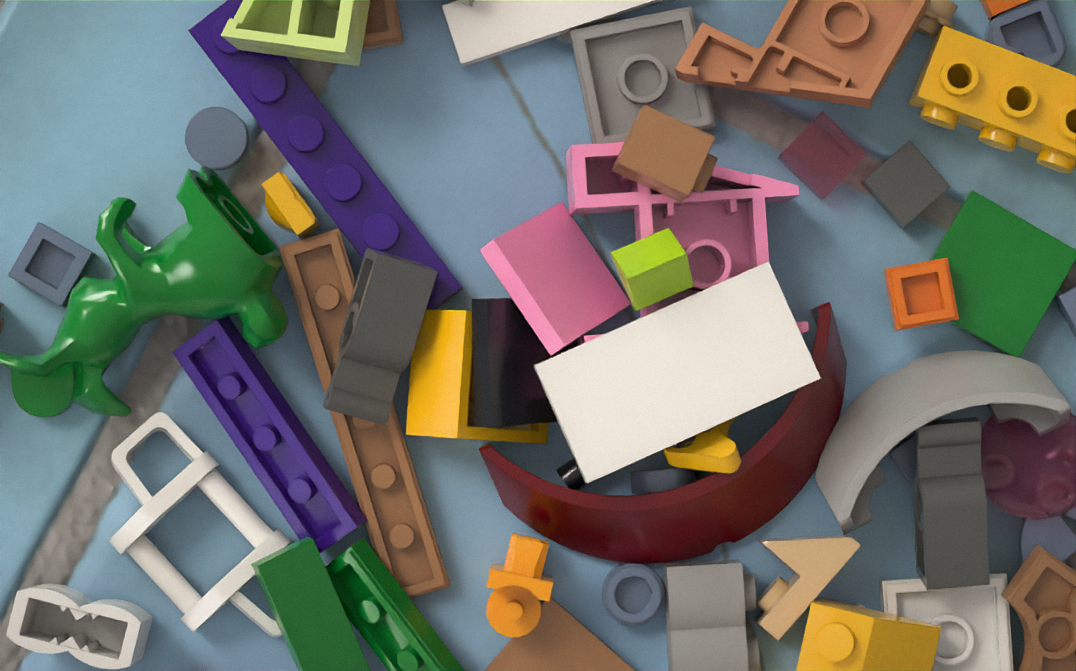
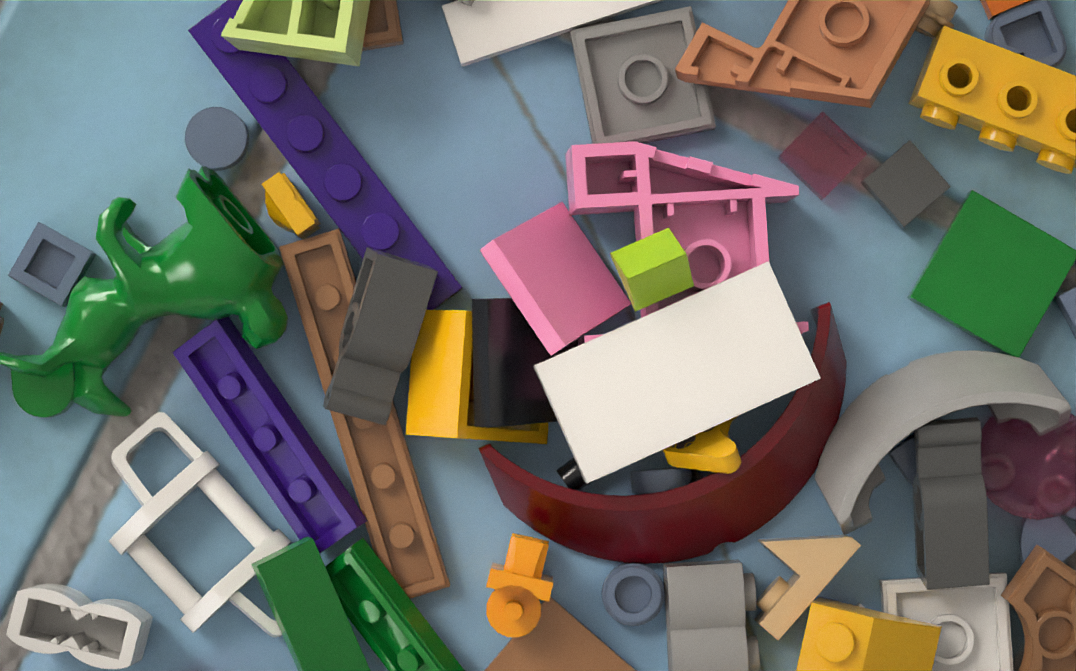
medium nougat brick [611,104,718,202] -> none
orange tile [883,258,959,331] -> none

